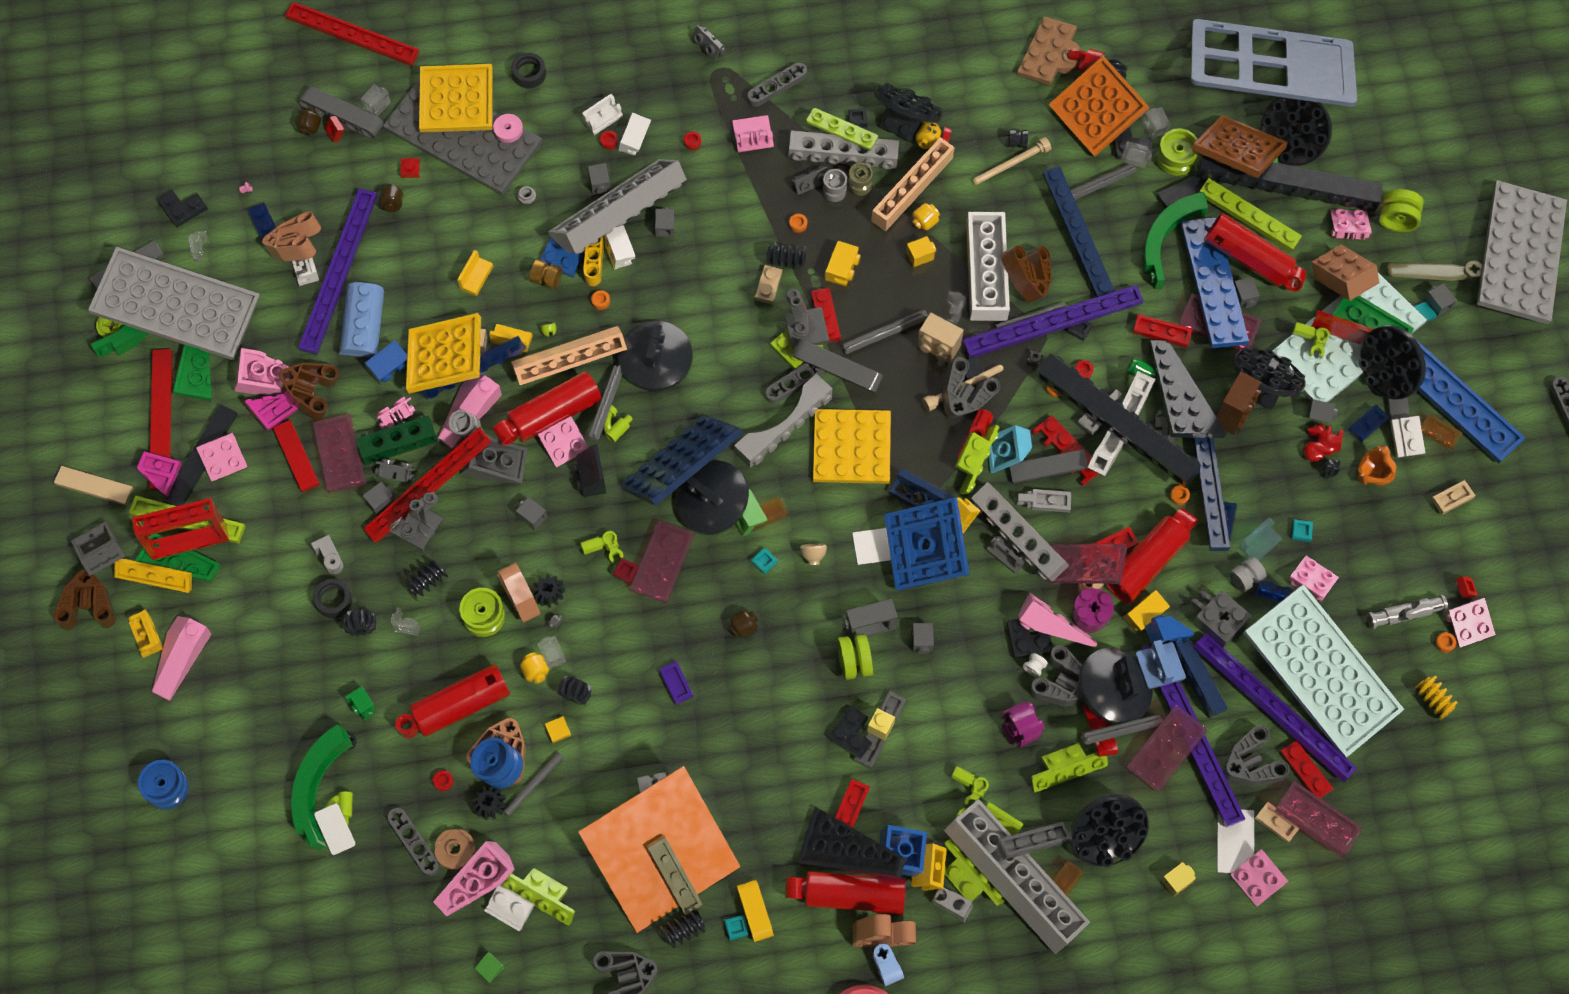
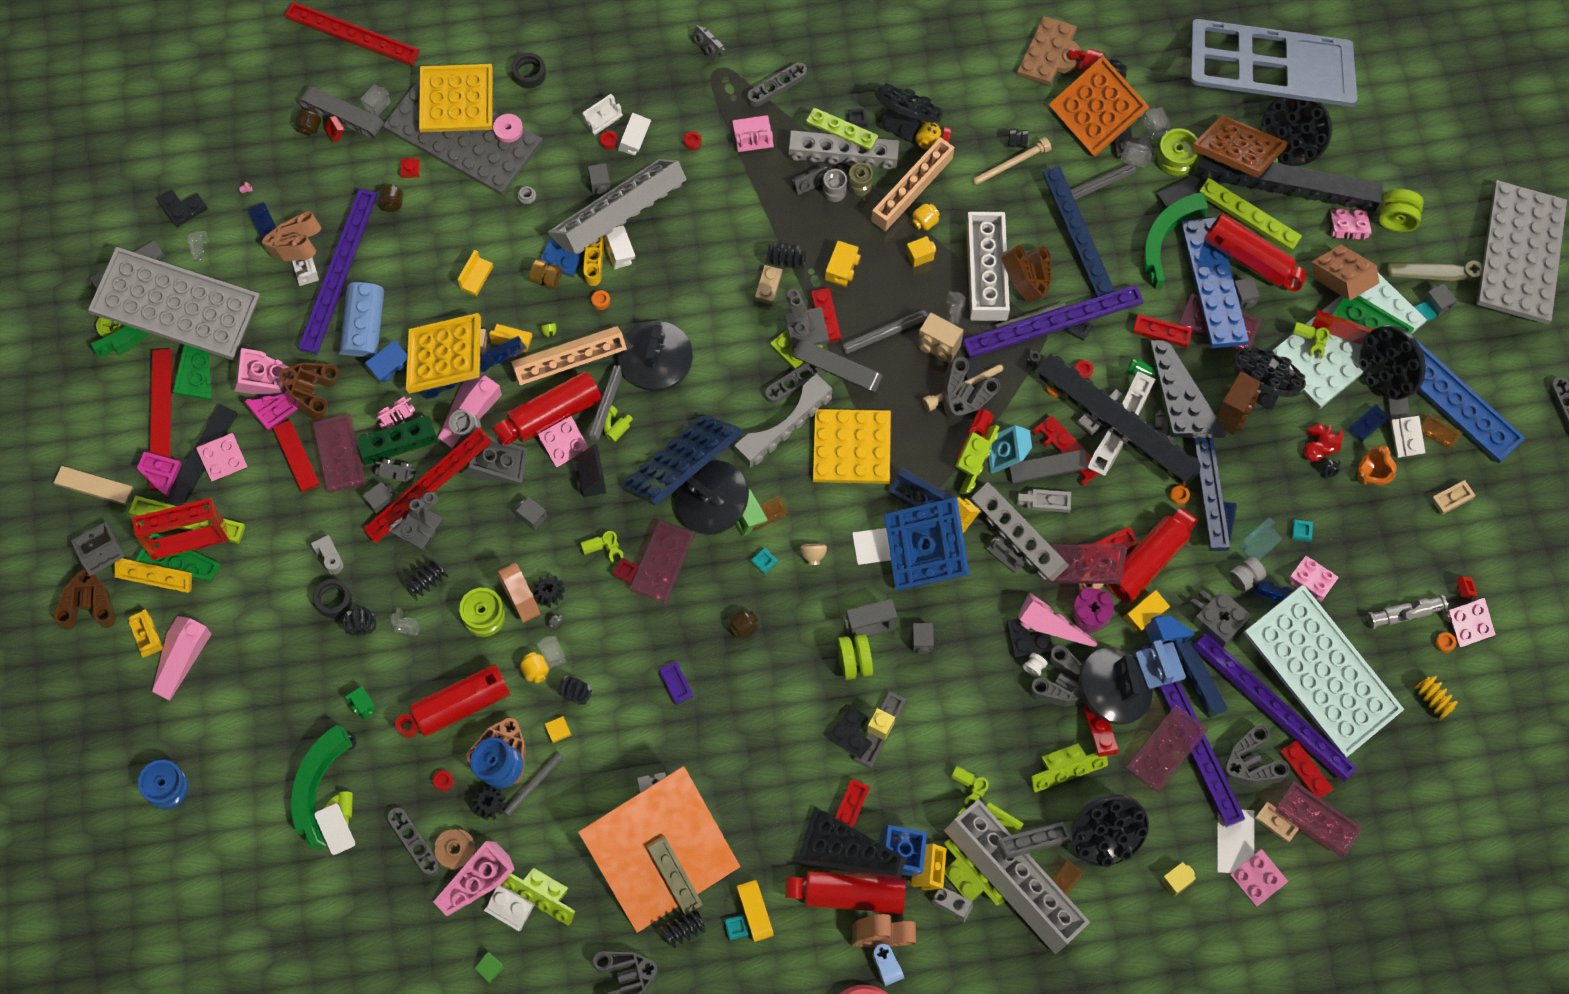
dark grey brick [655,208,675,237] -> none
orange tile [789,214,807,233] -> none
magenta brick [1000,702,1045,748] -> none
dark grey axle [1081,714,1163,745] -> none
dark grey brick [1307,399,1338,423] -> none

